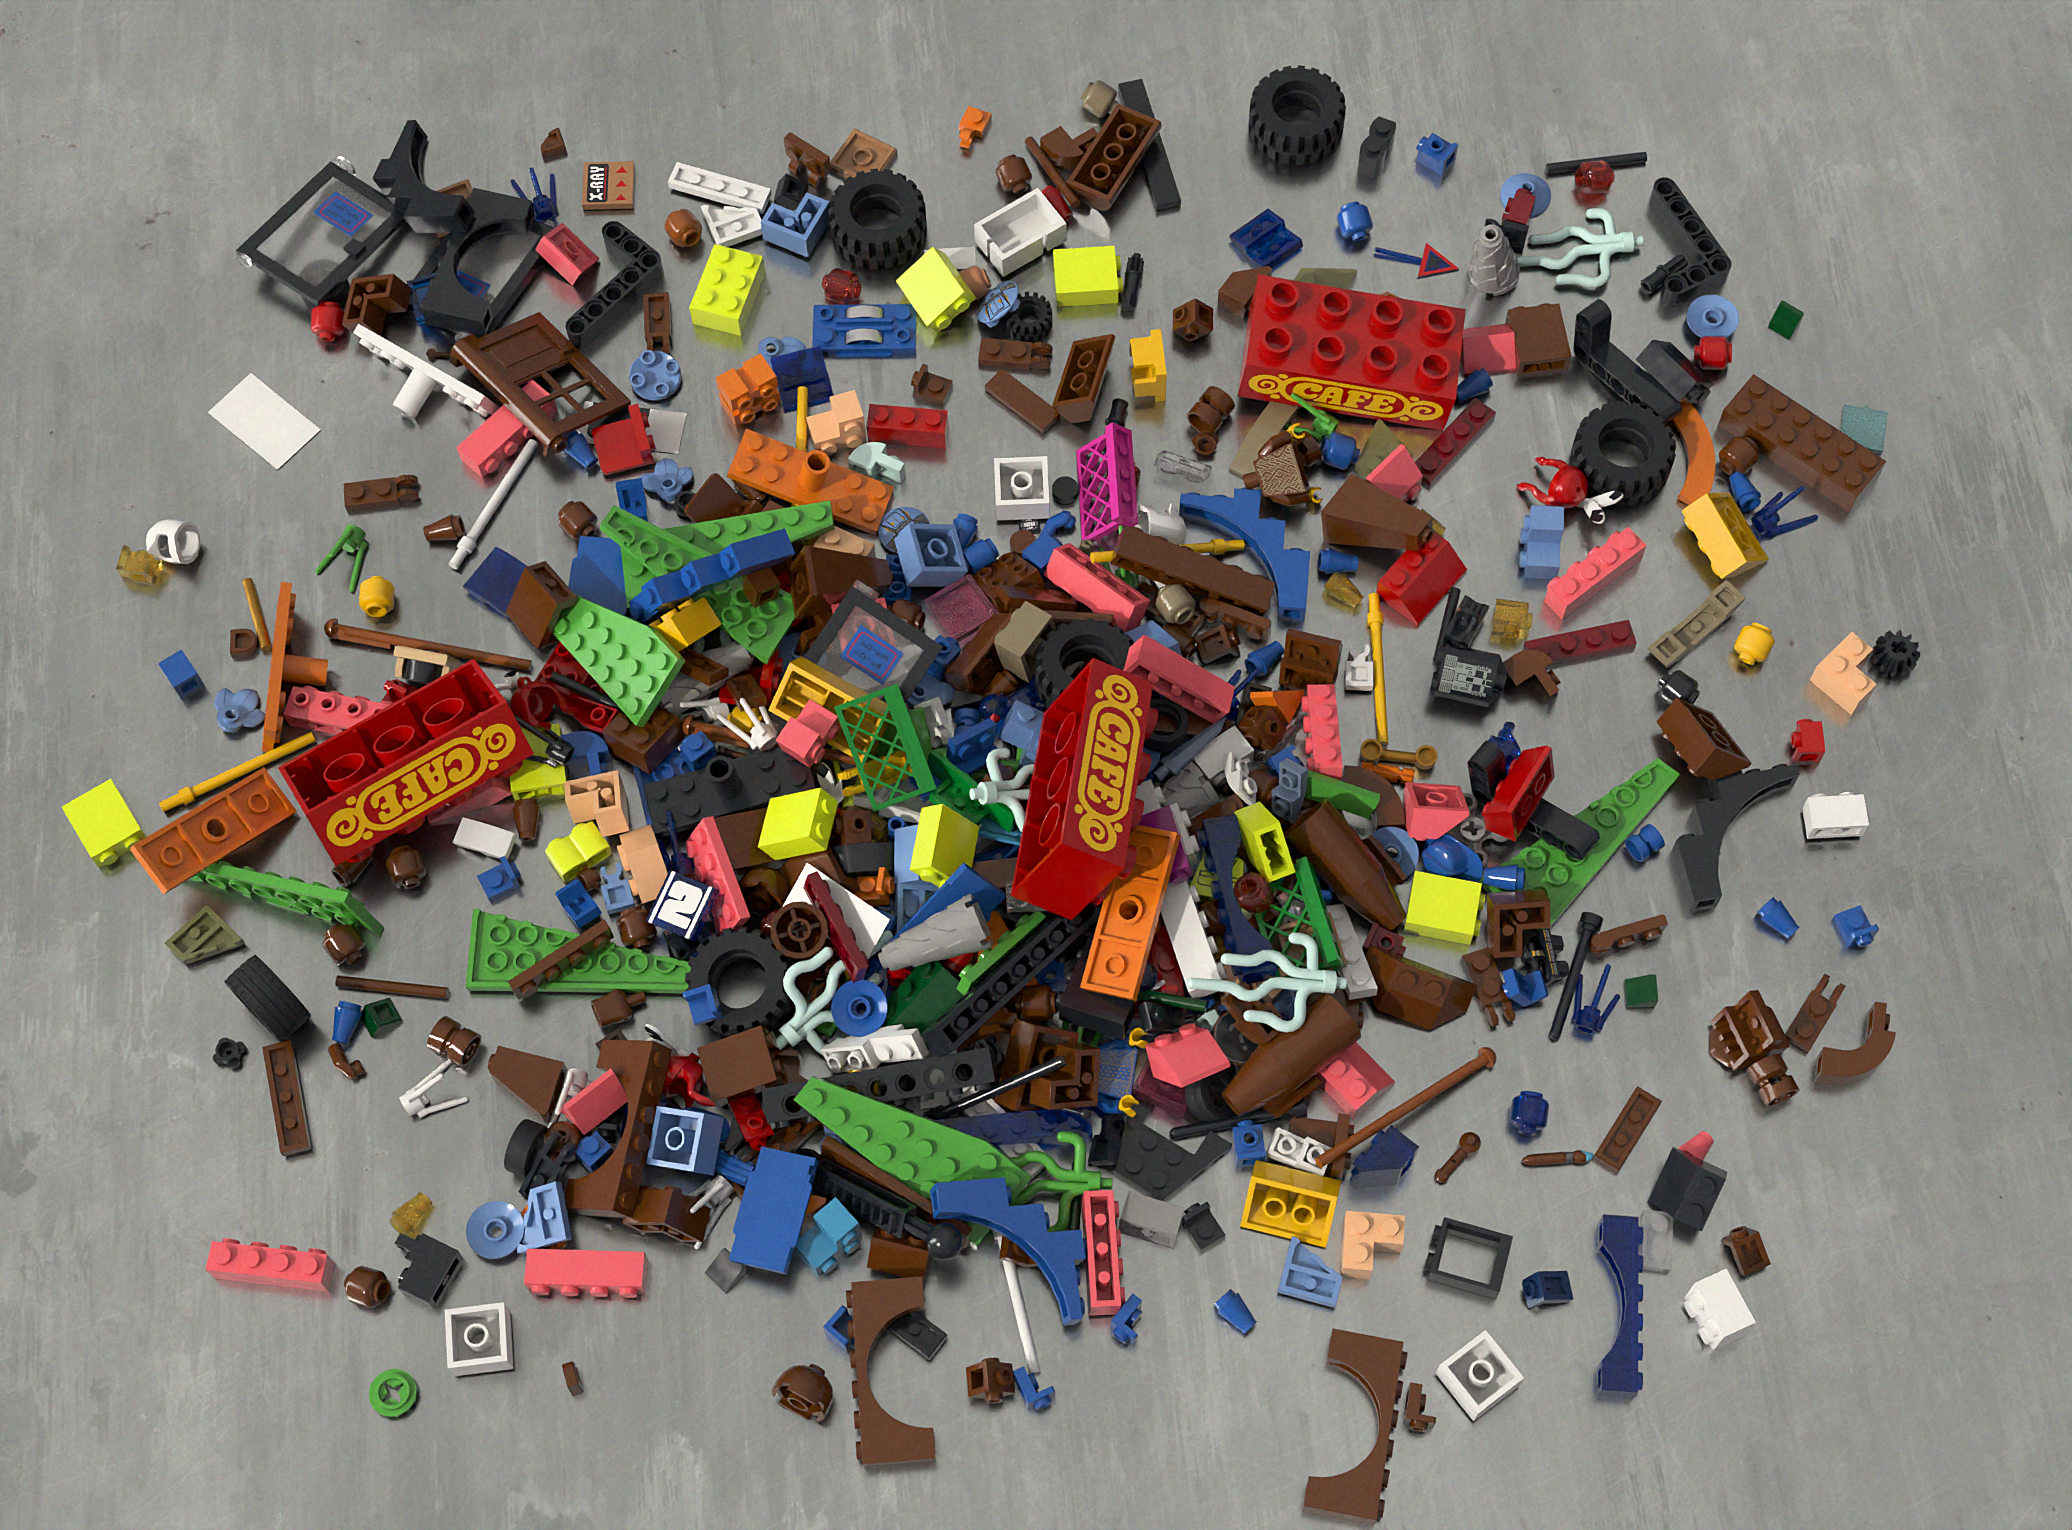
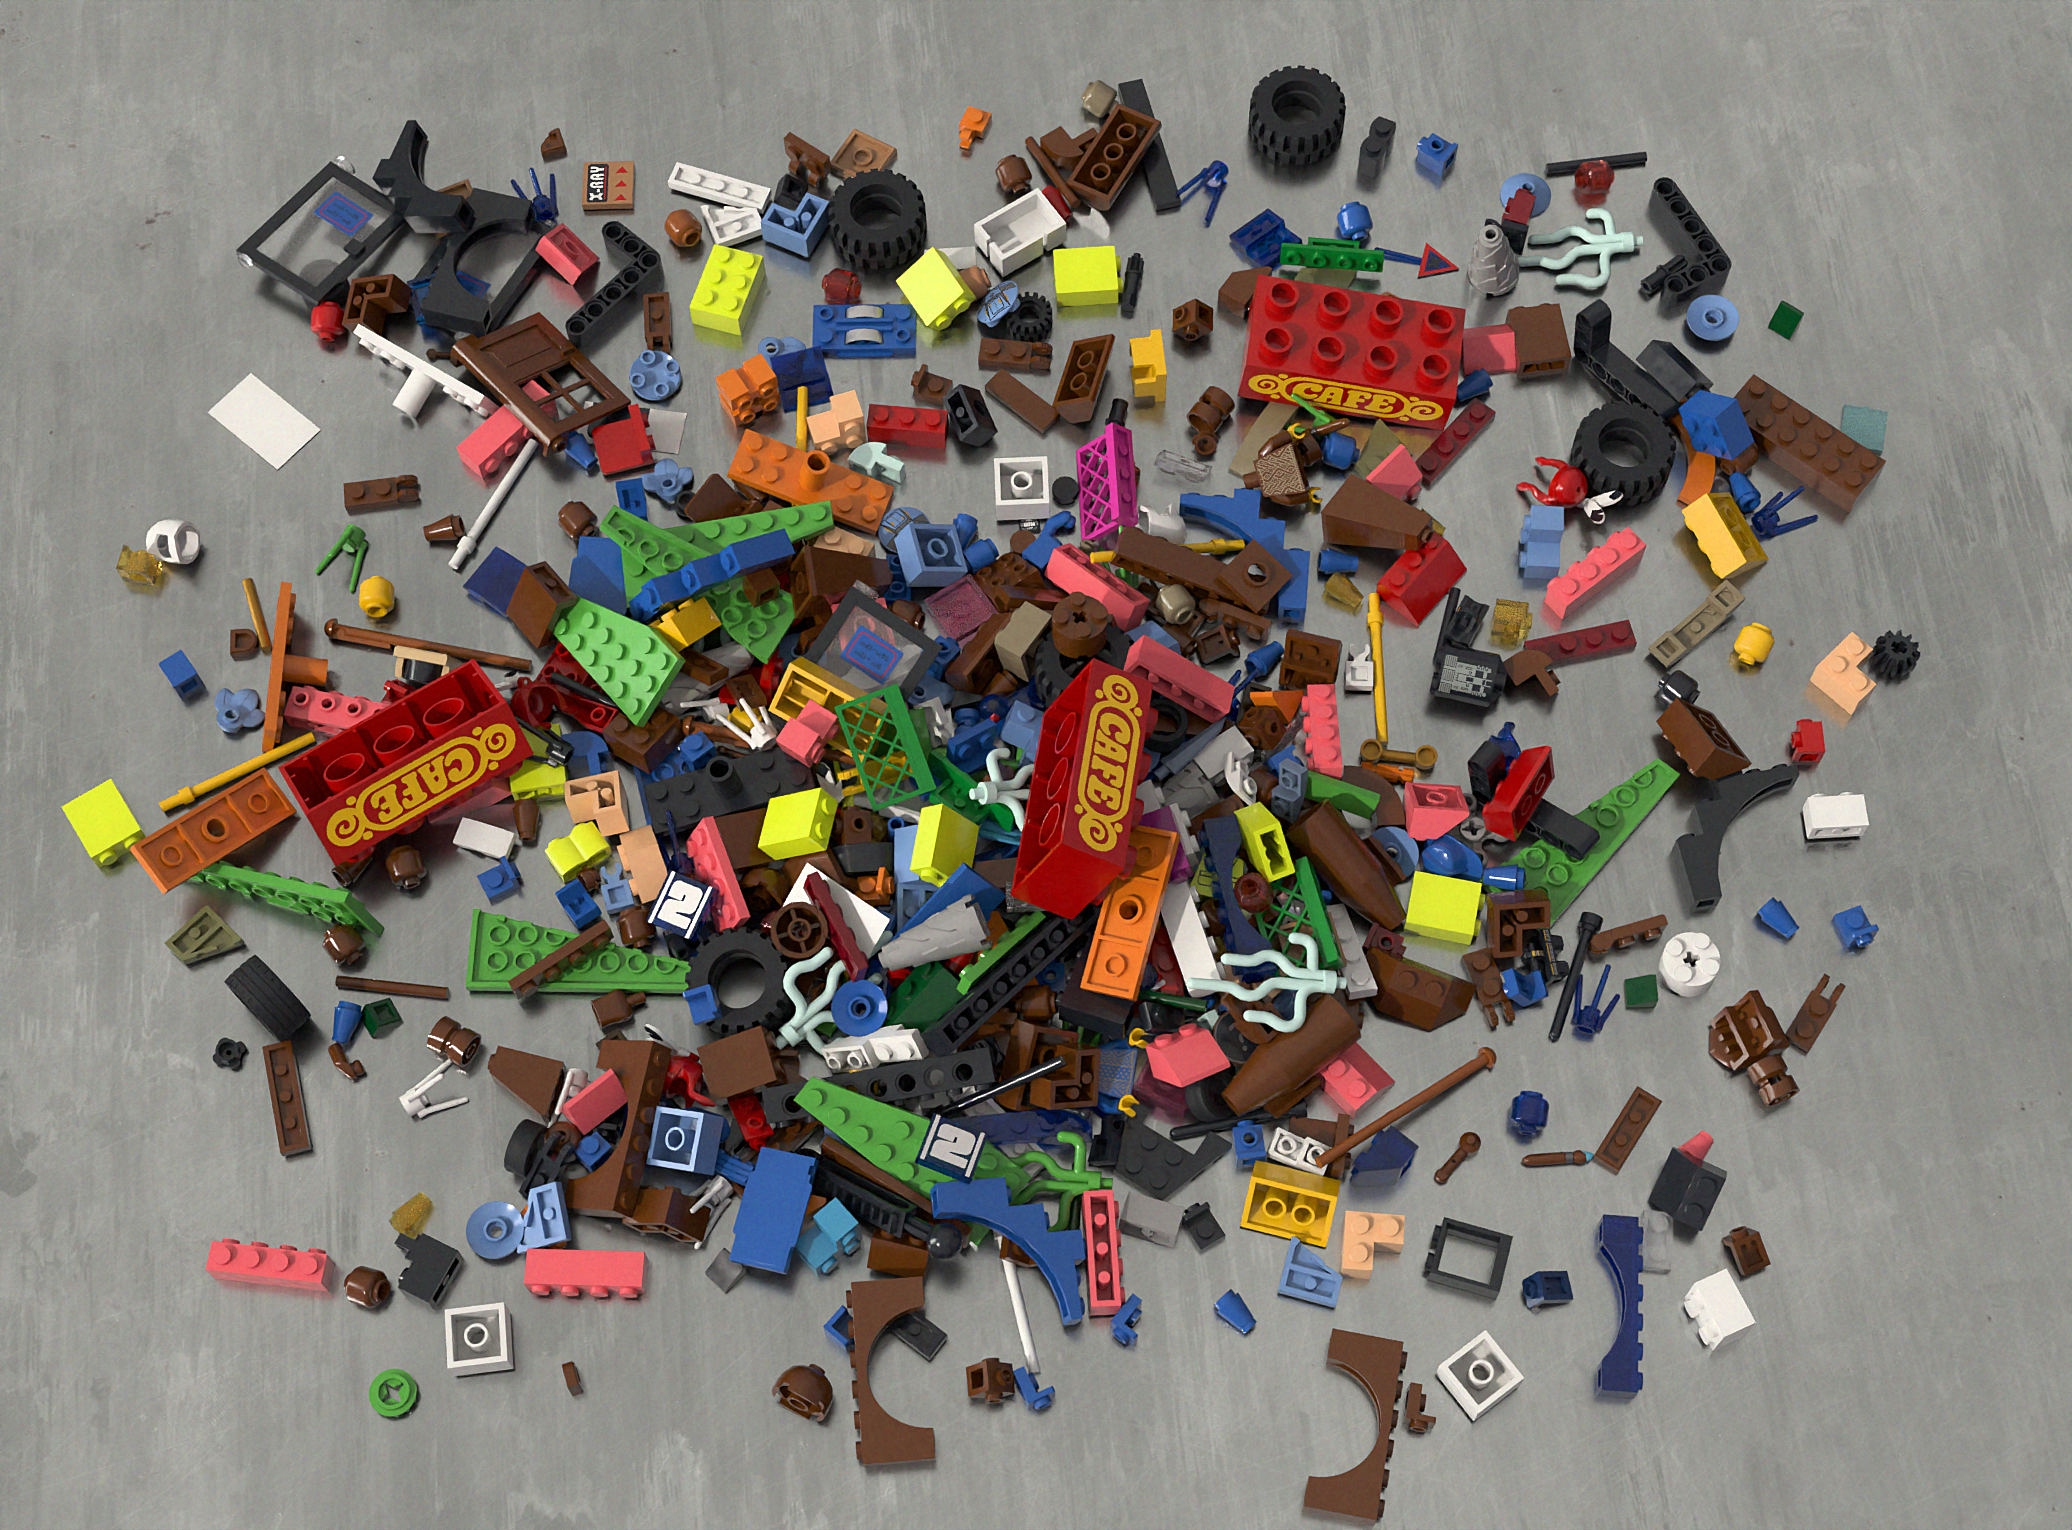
blue wheel [1625,824,1665,862] -> none
red head [1694,336,1732,370] -> none
reddish brown arch [1815,1001,1896,1086] -> none
none -> tile [914,1113,988,1185]
none -> black brick [942,384,998,447]
none -> reddish brown brick [1052,591,1108,658]
none -> clear blue plant [1175,160,1229,222]
none -> reddish brown piece [1217,539,1293,614]
none -> green bracket [1280,237,1385,272]
none -> reddish brown piece [1304,418,1351,438]
none -> white brick [1658,932,1720,997]
none -> blue brick [1678,390,1754,460]

